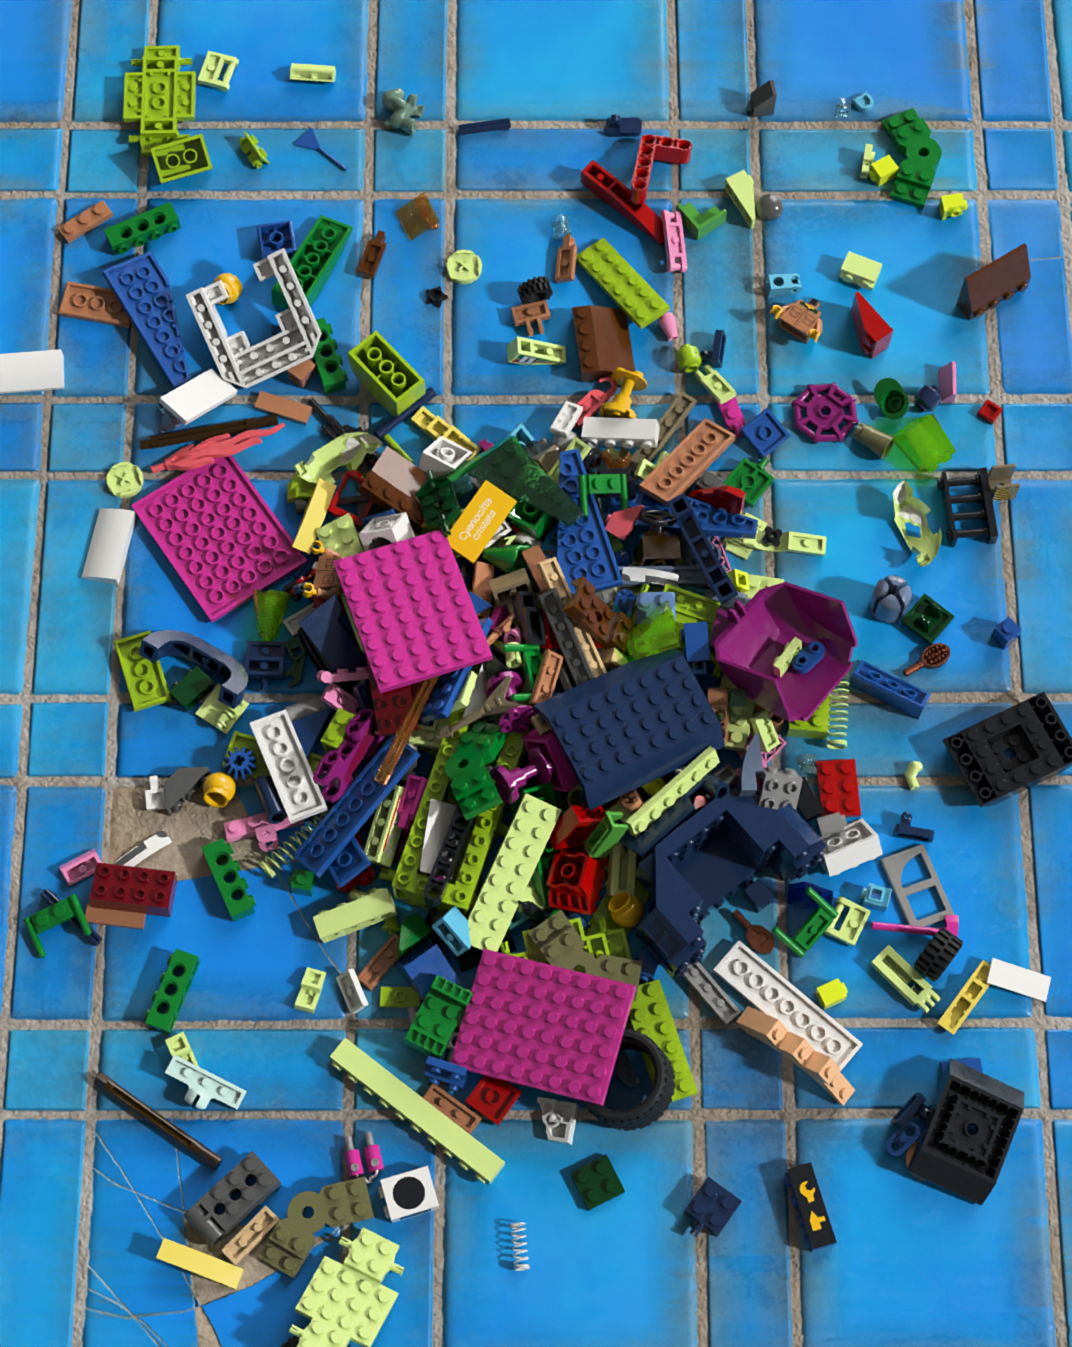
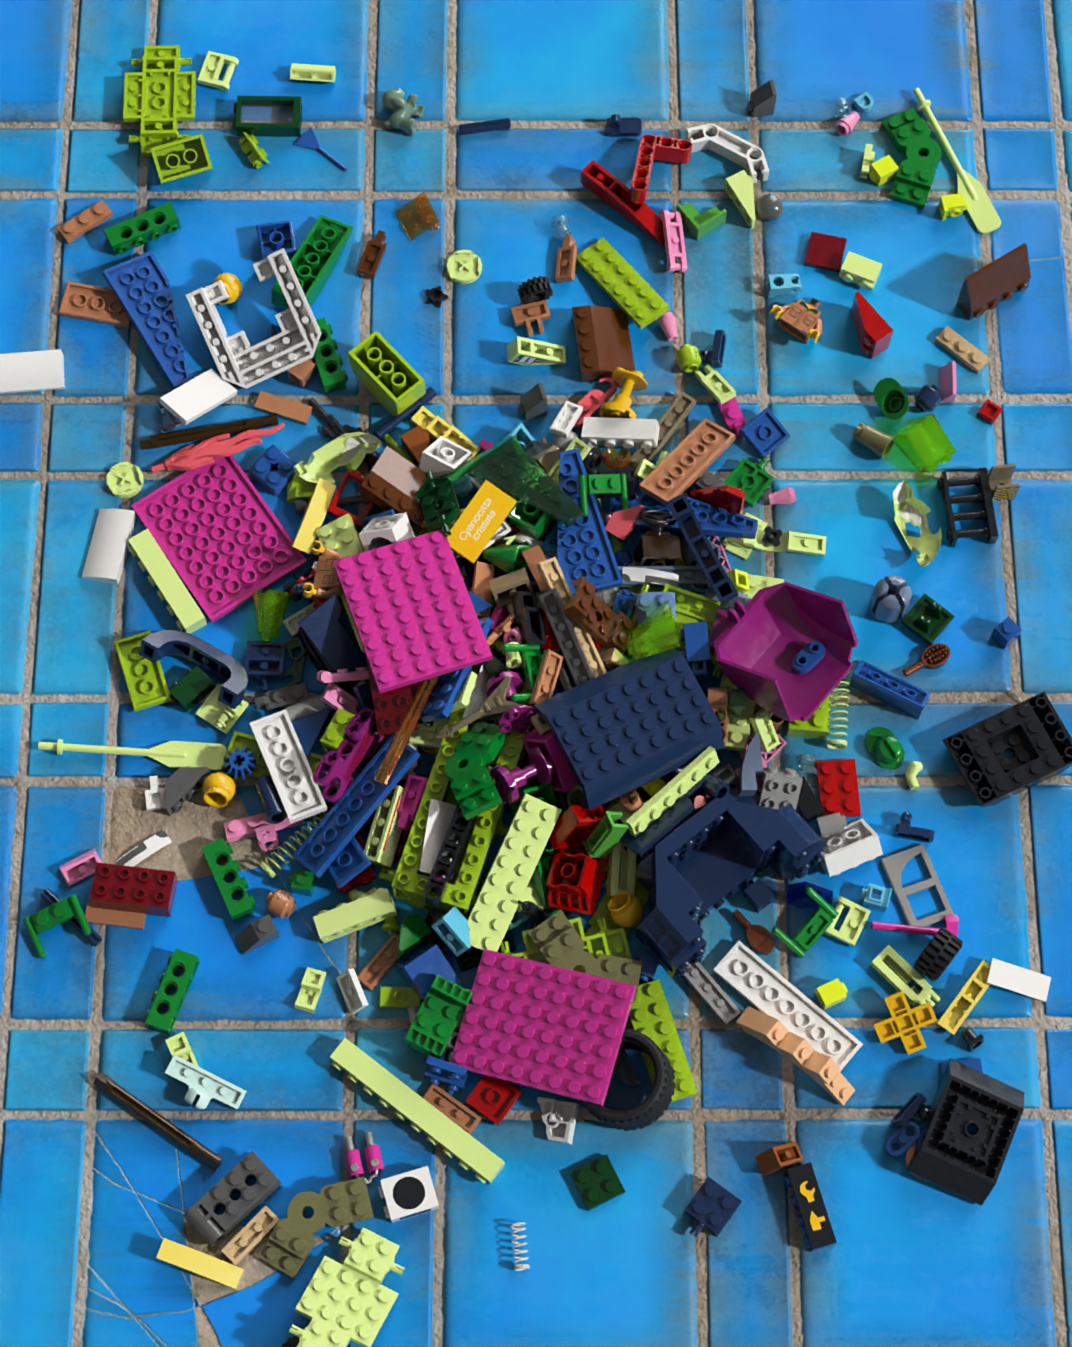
yellowish green plate [773,637,802,678] -> none
magenta plate [791,382,859,444] -> none
none -> yellowish green piece [38,739,227,771]
none -> yellowish green brick [128,528,207,634]
none -> dark green window [233,96,303,137]
none -> dark grey slope [235,914,279,954]
none -> blue brick [249,445,298,496]
none -> dark grey hinge [254,683,309,711]
none -> nougat head [265,889,296,919]
none -> dark orange slope [401,425,431,468]
none -> dark grey slope [518,383,547,421]
none -> white piece [686,124,769,183]
none -> dark orange slope [755,1142,804,1176]
none -> bright pink cone [768,487,796,505]
none -> dark red tile [804,231,847,273]
none -> bright pink cone [835,111,860,136]
none -> green piece [865,727,905,769]
none -> yellow plate [873,990,937,1055]
none -> yellowish green piece [913,88,1001,234]
none -> tan plate [935,326,990,374]
none -> black piece [962,1028,984,1052]

